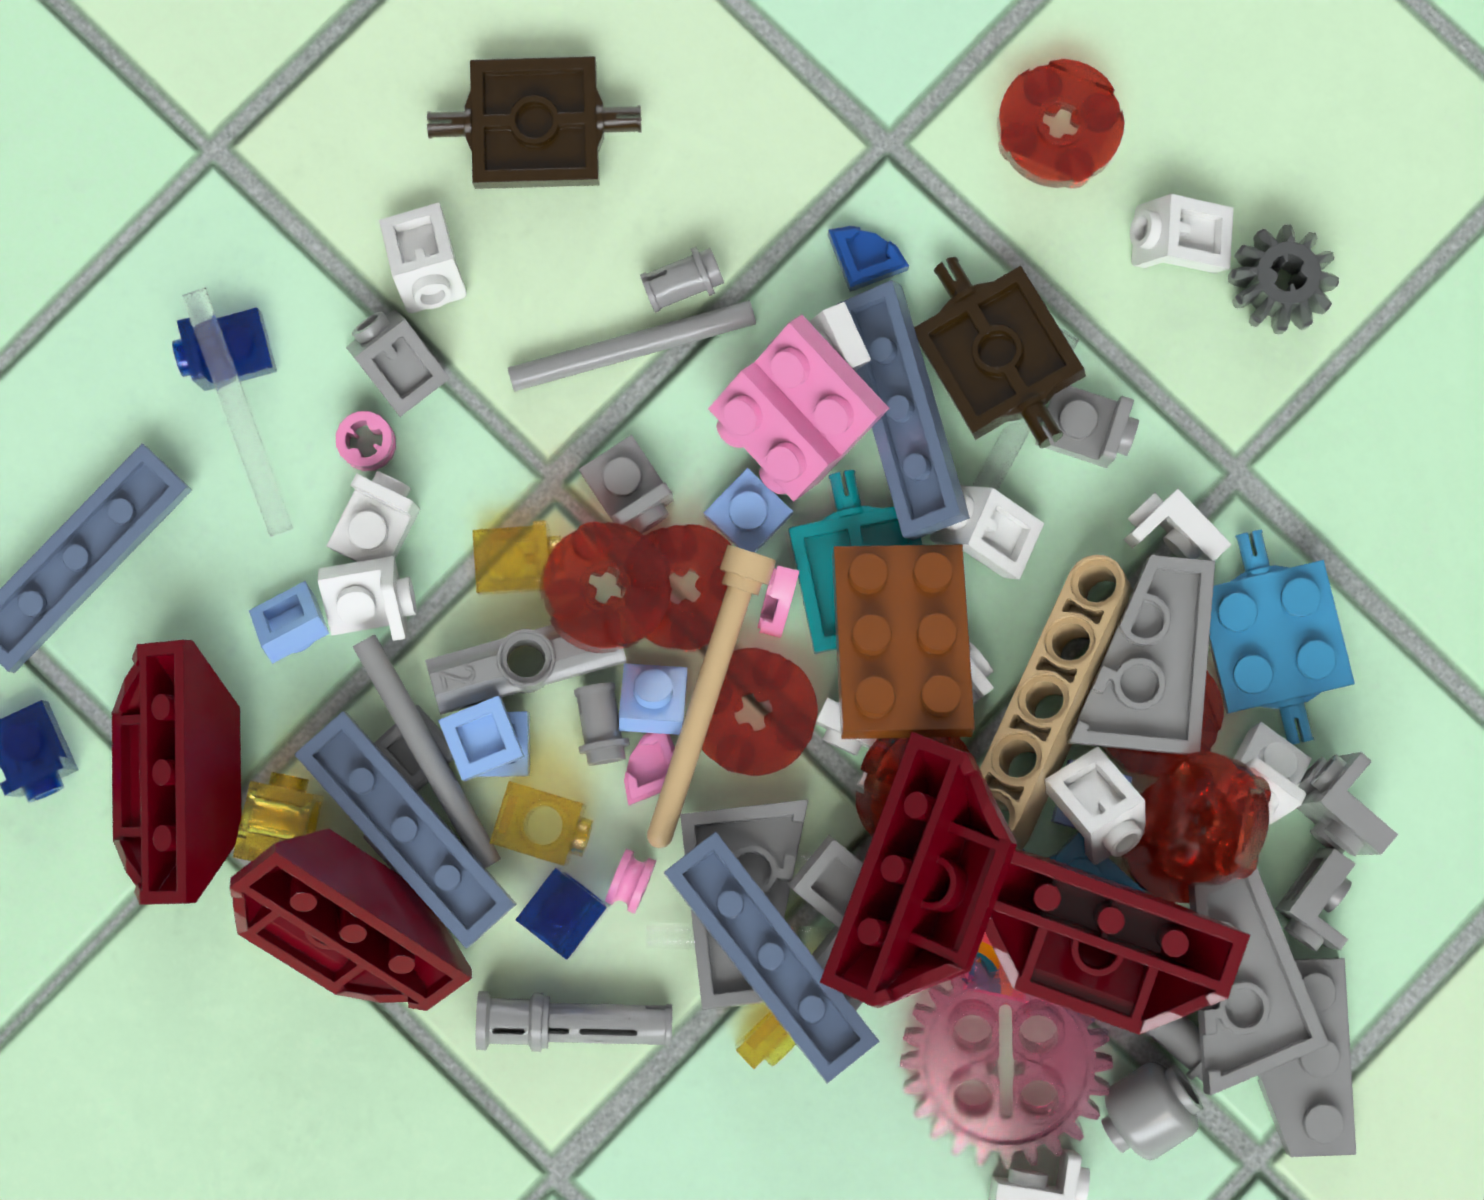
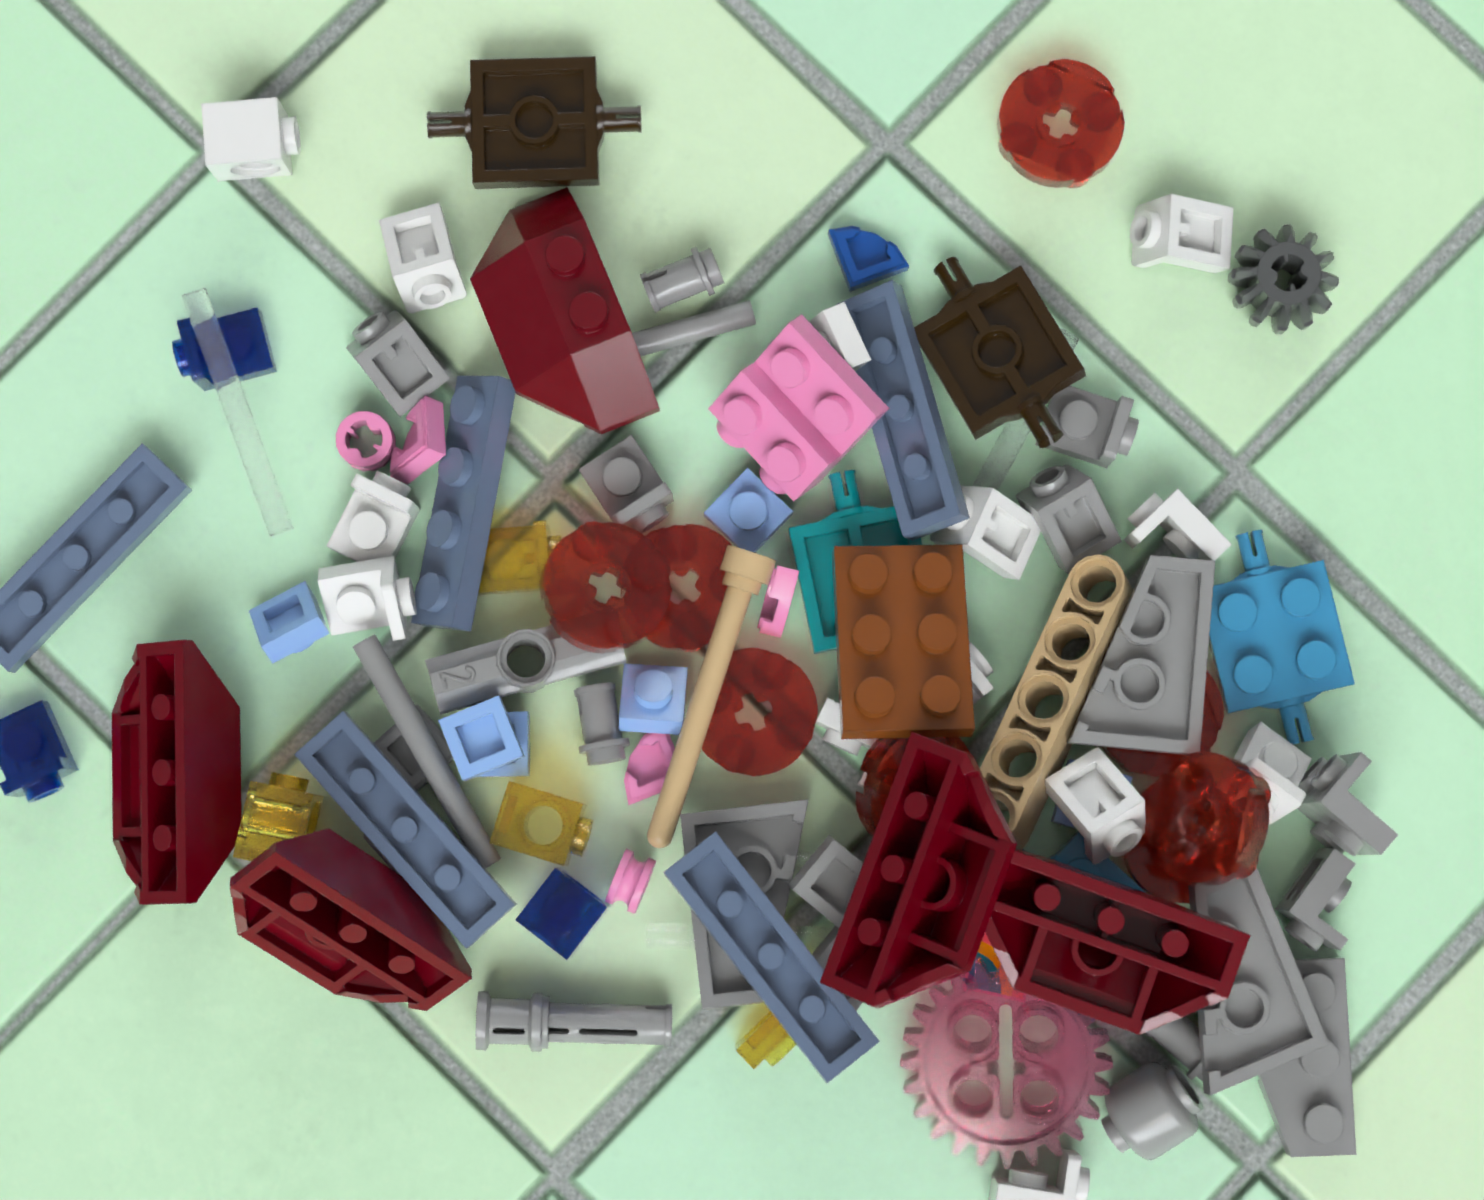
none -> white brick [201,97,301,182]
none -> bright pink tile [390,396,446,484]
none -> sand blue plate [411,376,516,632]
none -> dark red wedge [470,187,660,435]
none -> light grey bracket [1016,465,1122,574]

